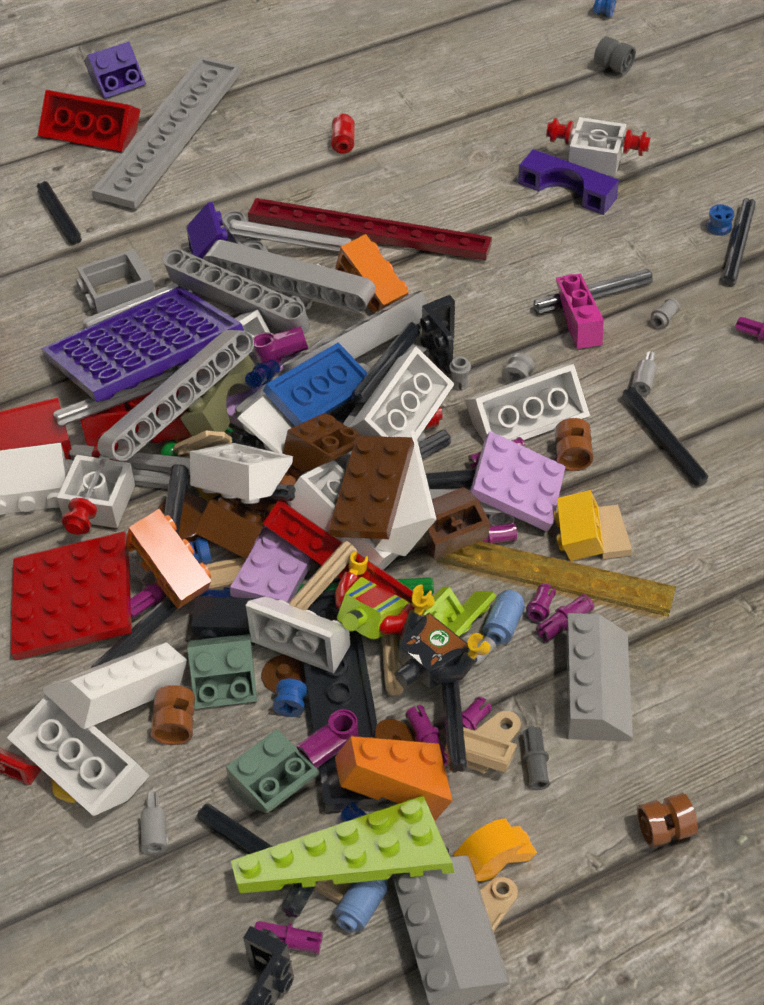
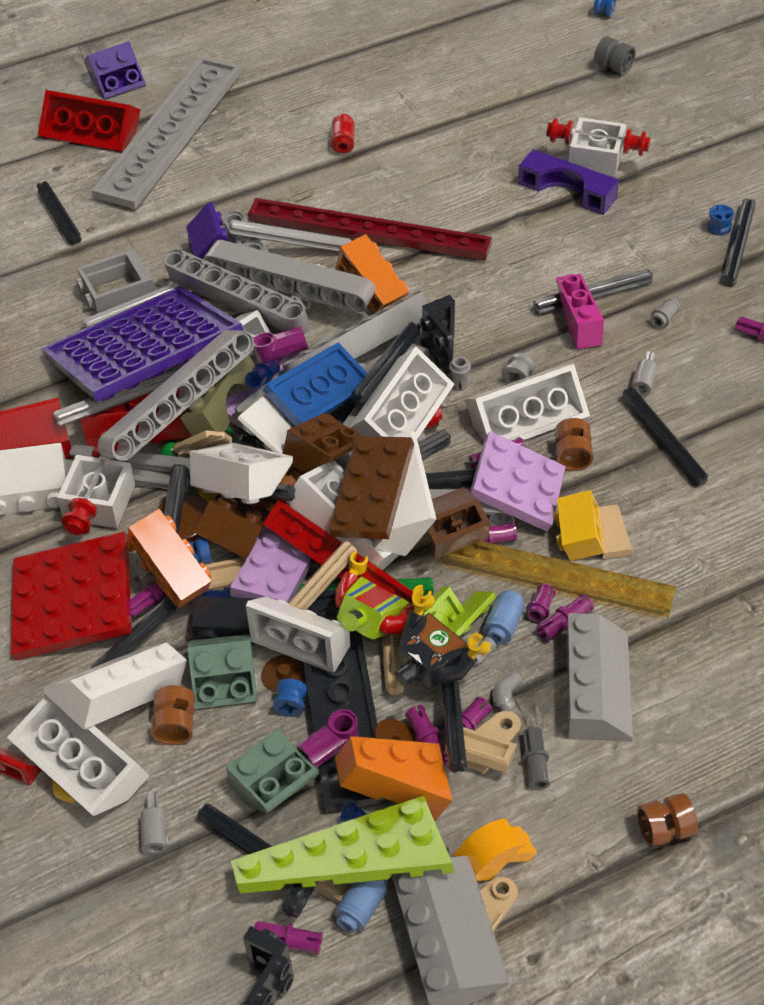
none -> light grey arm [493,671,523,712]

